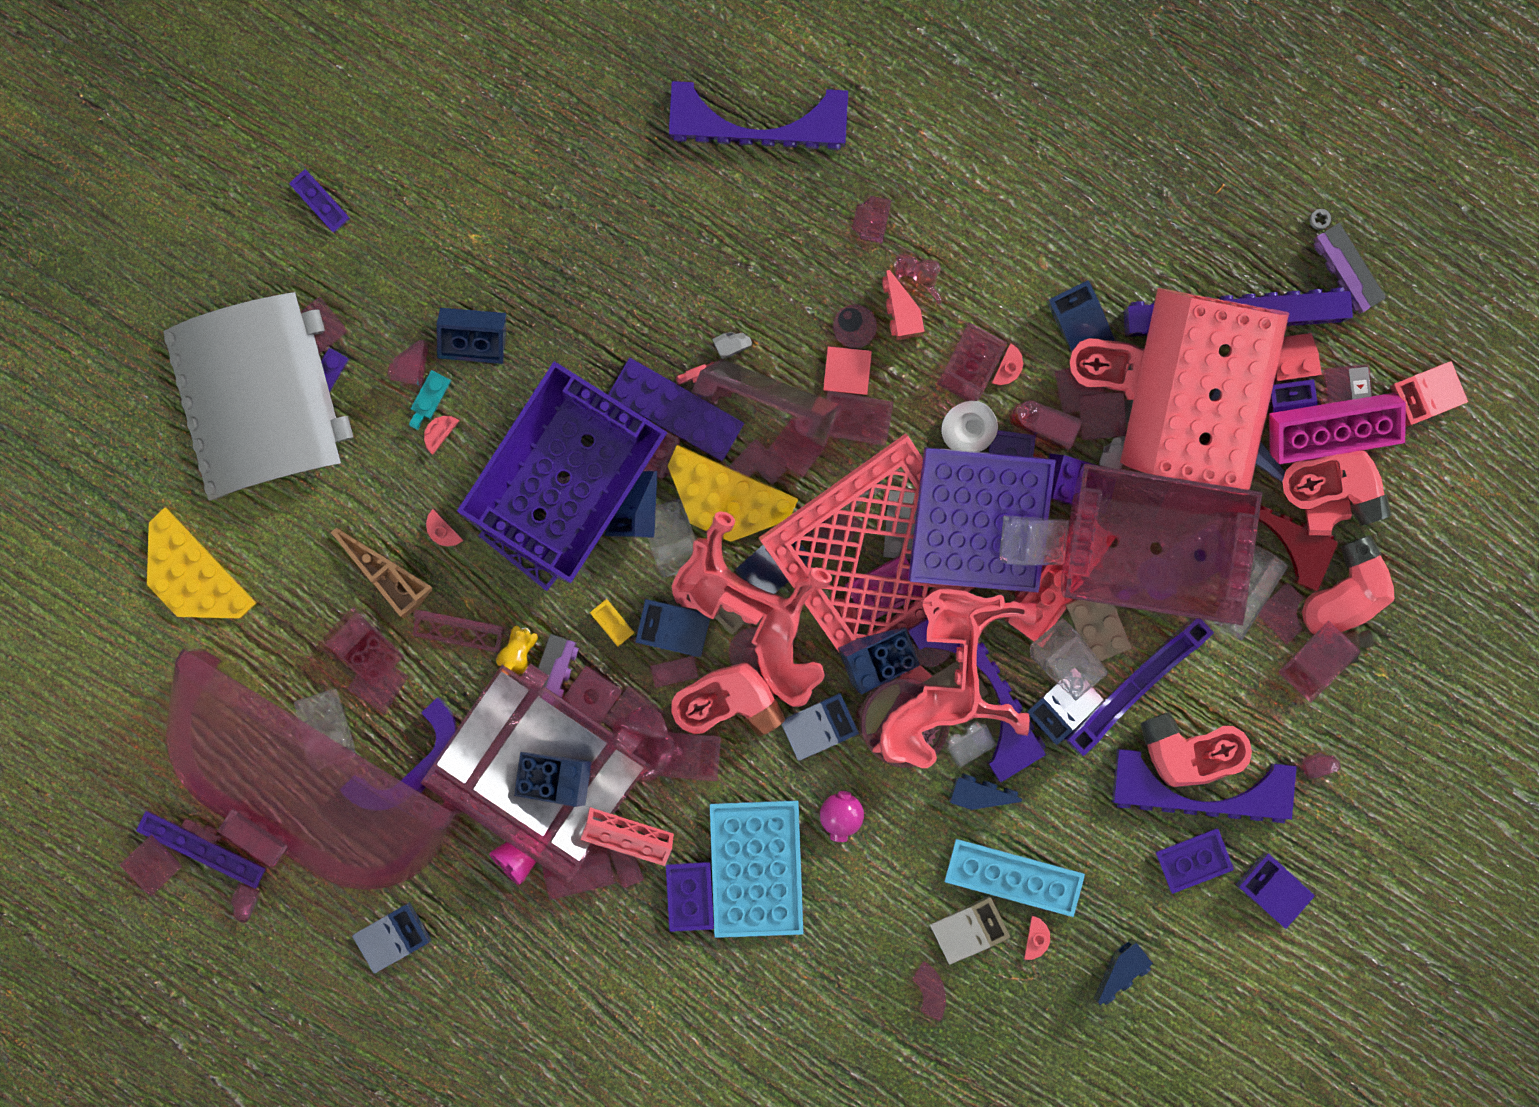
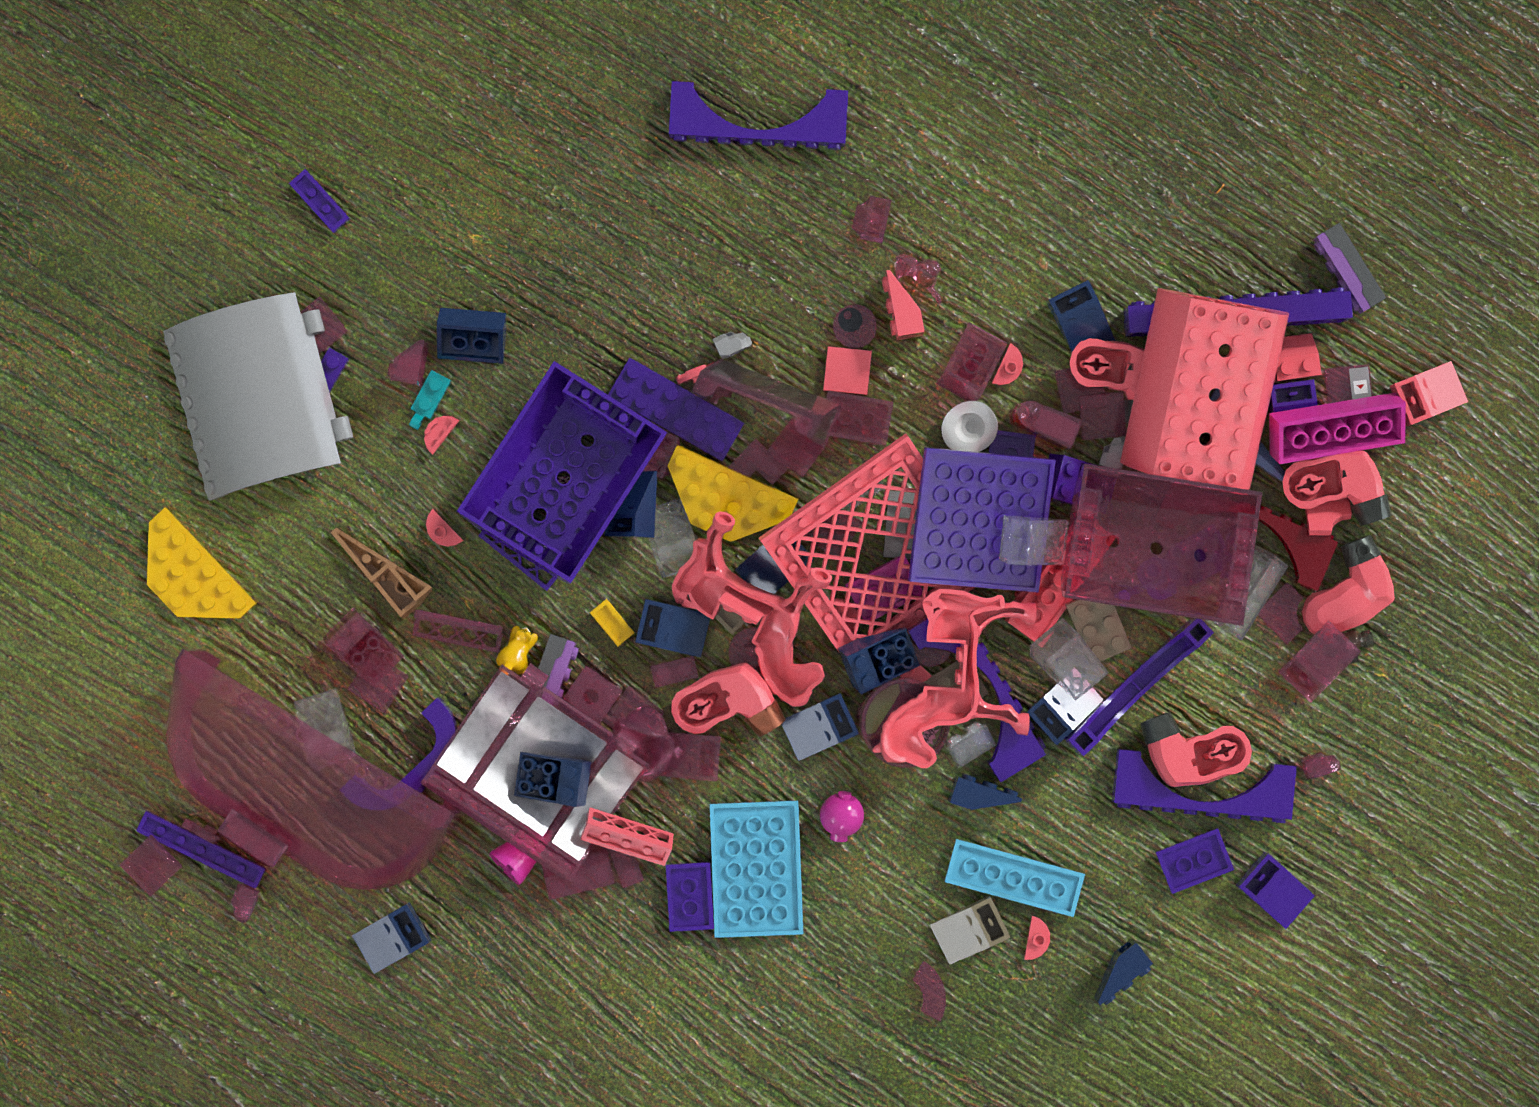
light grey bush [1309,209,1331,230] -> none

